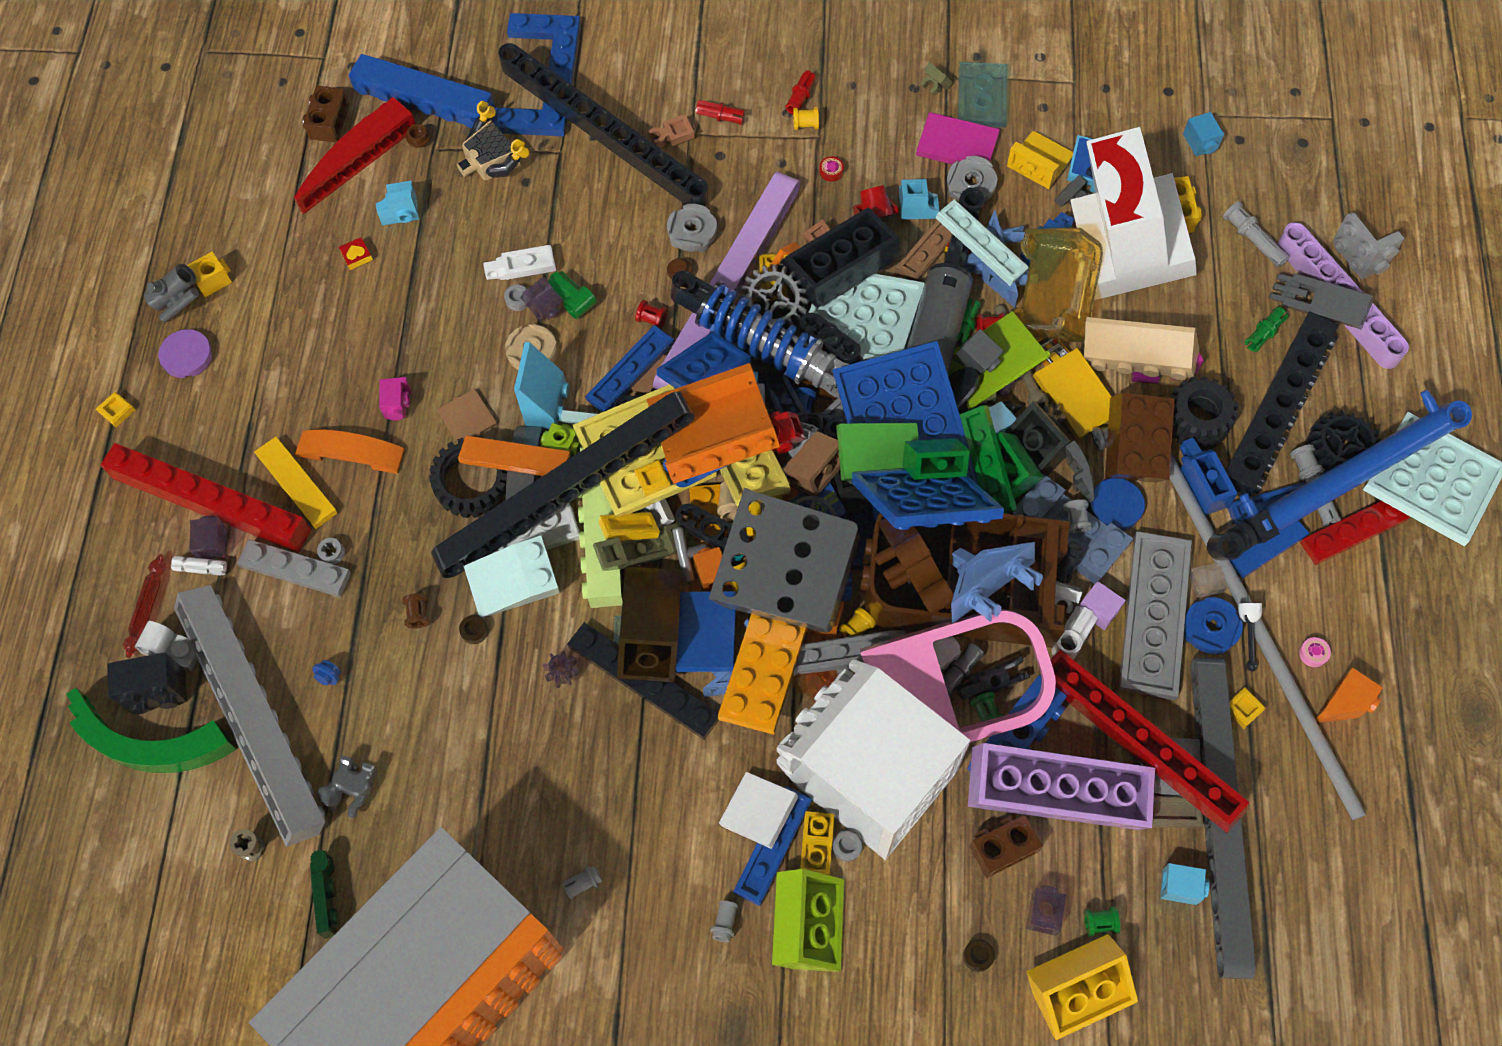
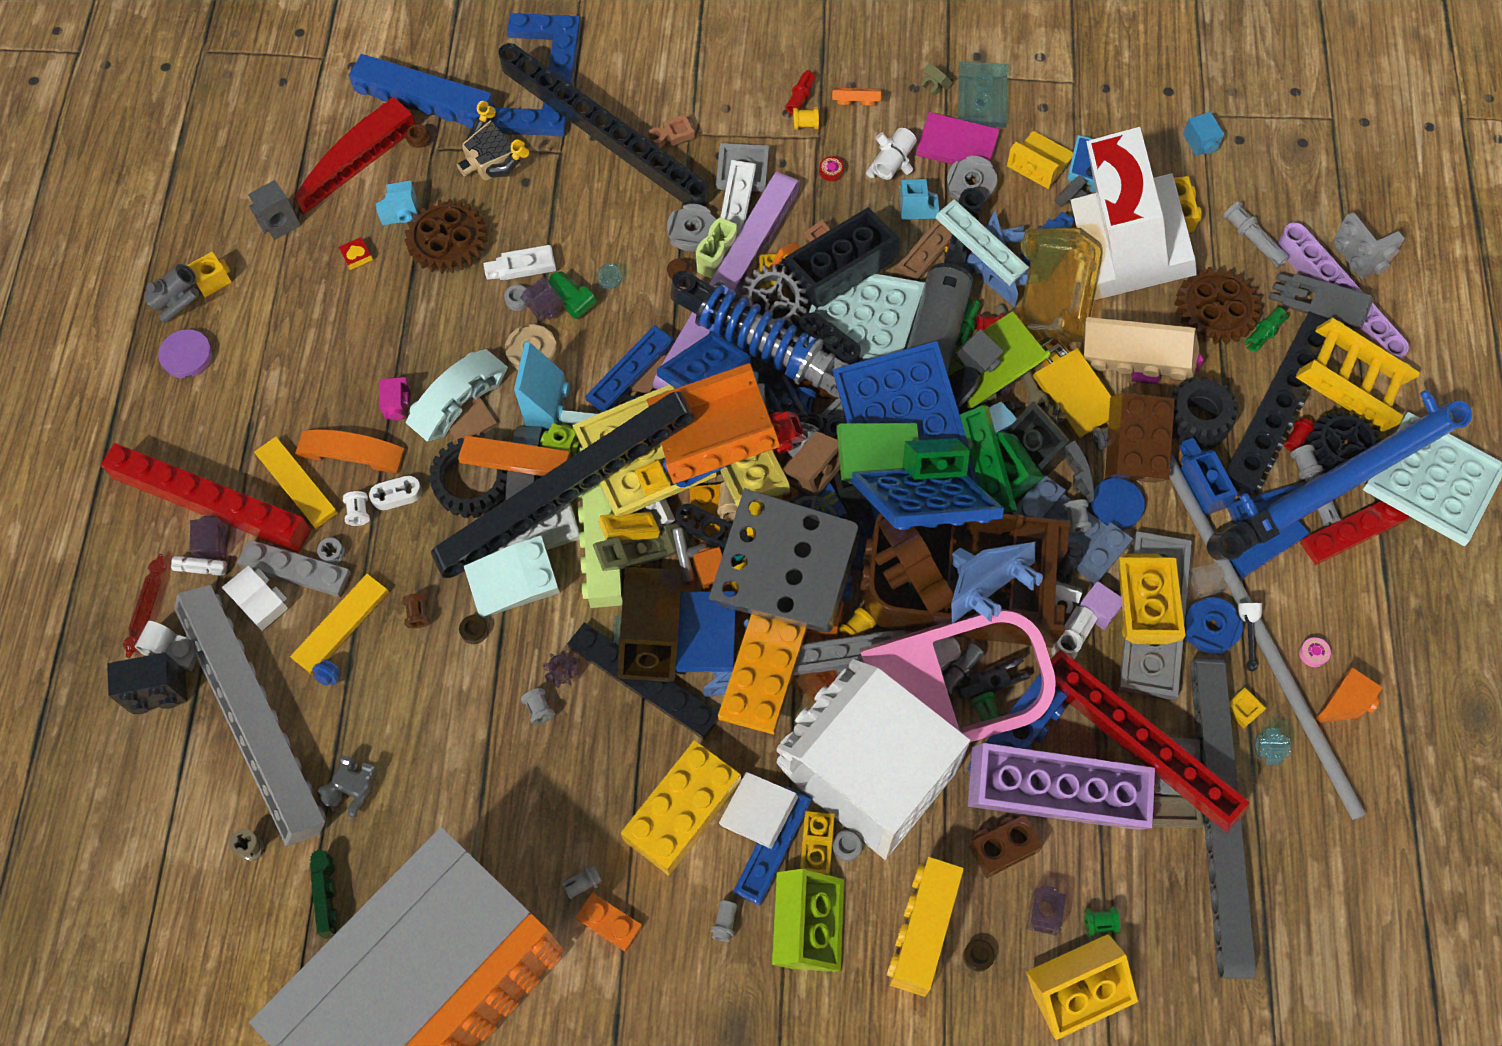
green arch [66,687,237,773] -> none
yellow tile [96,391,135,428] -> none
reddish brown brick [302,85,350,143] -> none
red bush [635,300,668,329] -> none
red axle [696,100,745,125] -> none
red piece [853,185,898,218] -> none
medium azure brick [1160,863,1210,905] -> none
none -> white brick [222,566,288,631]
none -> dark grey brick [248,180,301,240]
none -> yellow tile [290,574,389,676]
none -> white bush [343,491,370,526]
none -> white beam [369,476,422,510]
none -> reddish brown gear [404,199,487,274]
none -> light aqua brick [406,349,508,442]
none -> light grey bush [520,688,555,726]
none -> orange plate [575,892,643,952]
none -> clear light blue plate [597,264,622,289]
none -> yellow brick [620,740,741,876]
none -> yellowish green brick [696,217,737,279]
none -> light grey plate [716,143,769,192]
none -> white tile [721,160,756,236]
none -> orange plate [832,87,881,106]
none -> white pin [866,128,917,180]
none -> yellow brick [886,857,964,997]
none -> yellow slope [1118,554,1185,644]
none -> reddish brown gear [1174,267,1262,345]
none -> clear light blue gear [1255,728,1291,765]
none -> red pin [1284,418,1314,452]
none -> yellow fence [1296,318,1420,432]

